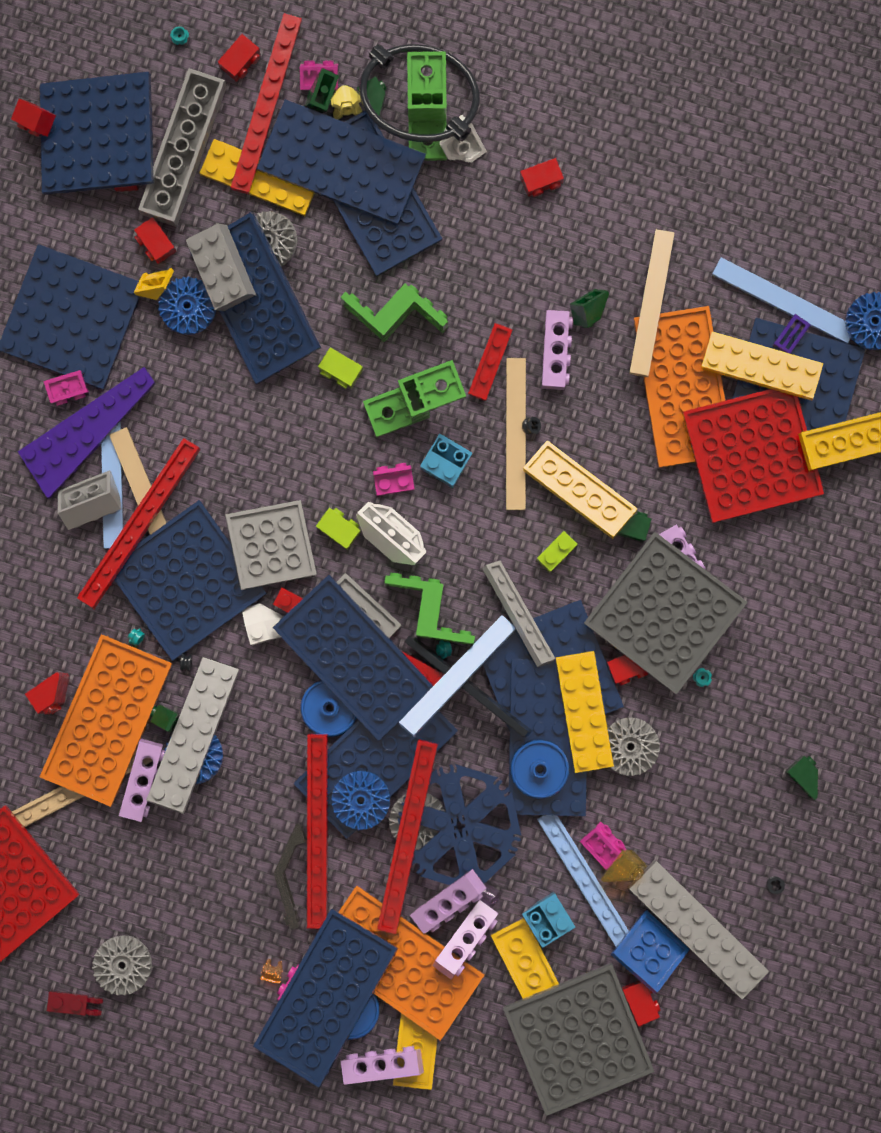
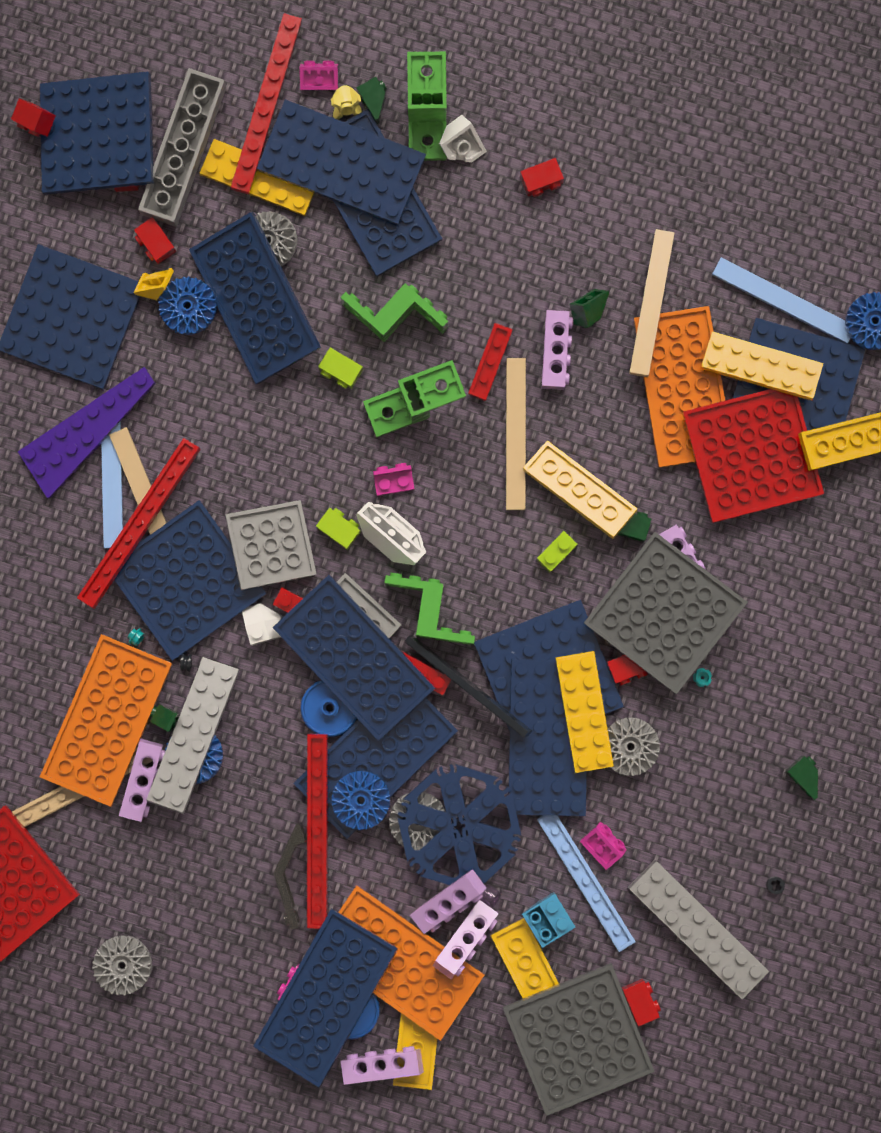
red slope [25,672,70,715] -> none
dark pink bracket [43,370,89,406] -> none
dark red hinge [47,991,103,1016] -> none
light grey slope [58,470,121,530] -> none
teal plate [170,27,189,45] -> none
light grey brick [186,223,256,311] -> none
red brick [218,34,261,82] -> none
clear orange tile [261,959,282,984] -> none
dark green slope [304,68,339,114] -> none
black piece [359,44,480,142] -> none
red plate [377,739,438,934] -> none
light blue tile [399,615,516,737] -> none
dark azure slope [420,433,472,488] -> none
teal plate [436,640,452,659] -> none
light grey plate [483,561,555,667] -> none
blue wheel [510,740,569,799] -> none
black bush [522,417,541,435] -> none
clear yellow slope [601,850,647,882] -> none
blue plate [611,910,690,994] -> none
dark purple tile [773,313,811,354] -> none

